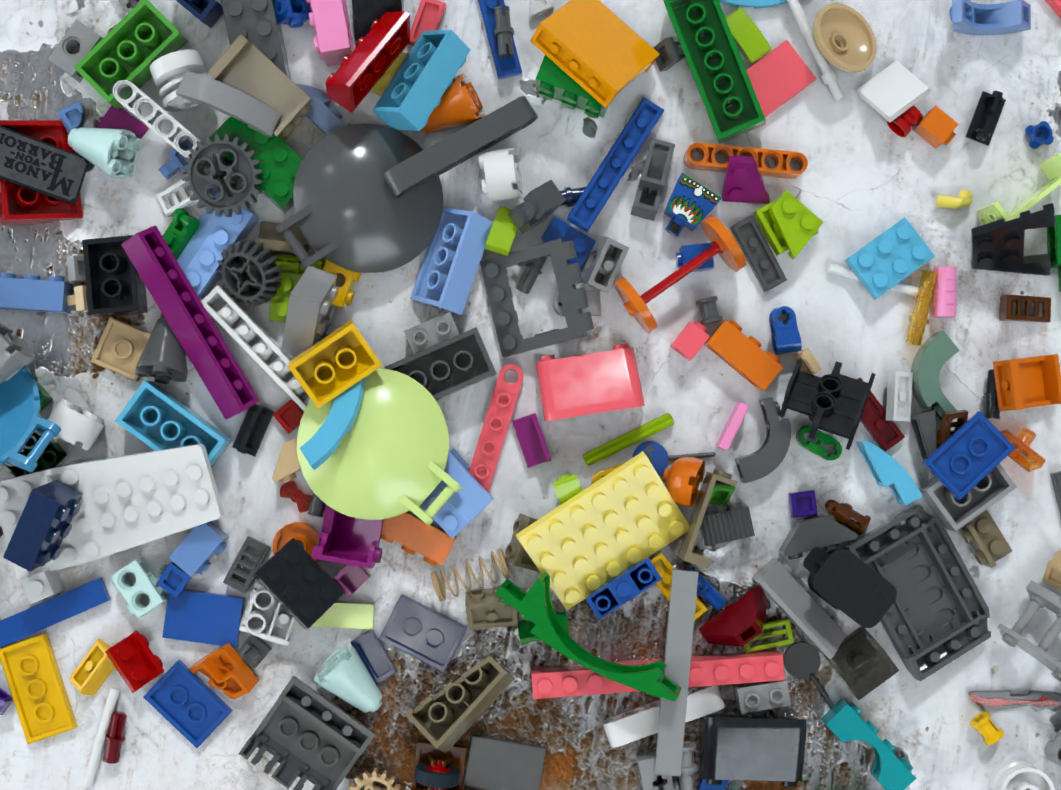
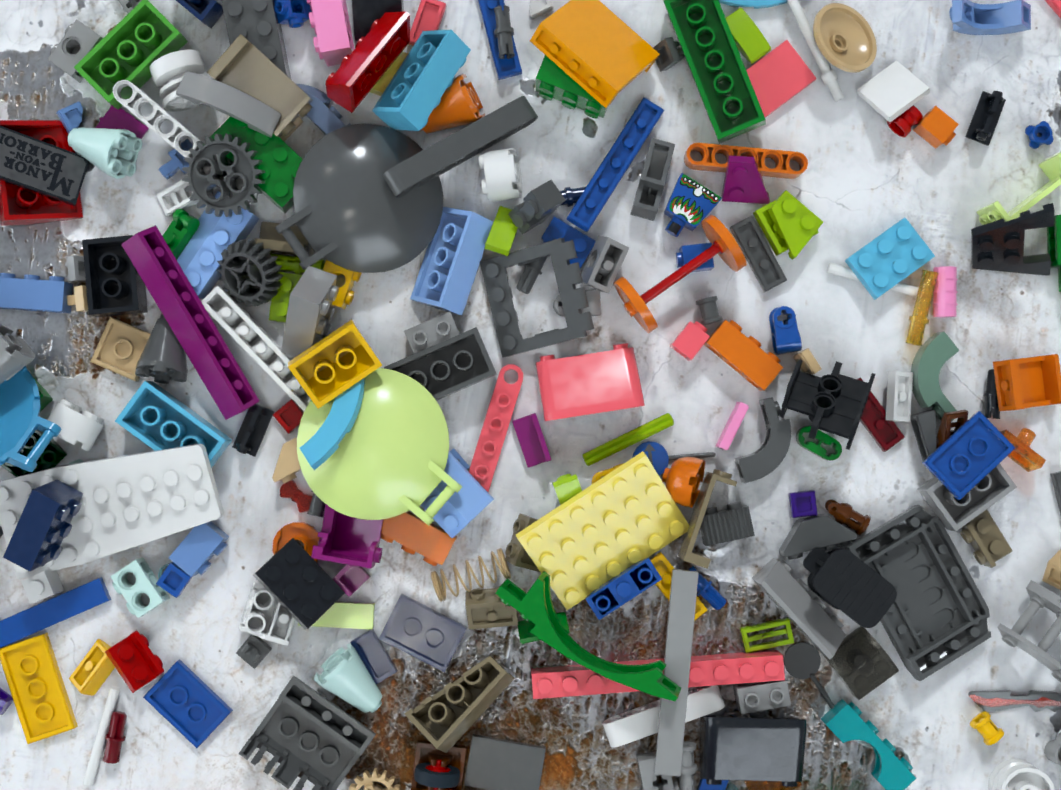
blue tile [162,589,245,648] -> none
orange slope [189,643,259,700] -> none
dark grey slope [223,536,270,593] -> none
dark red slope [699,586,769,647] -> none
bright green slope [708,483,736,506] -> none
medium azure slope [856,440,923,505] -> none
light yellow arm [936,190,973,209] -> none
reddish brown slope [999,295,1051,323] -> none

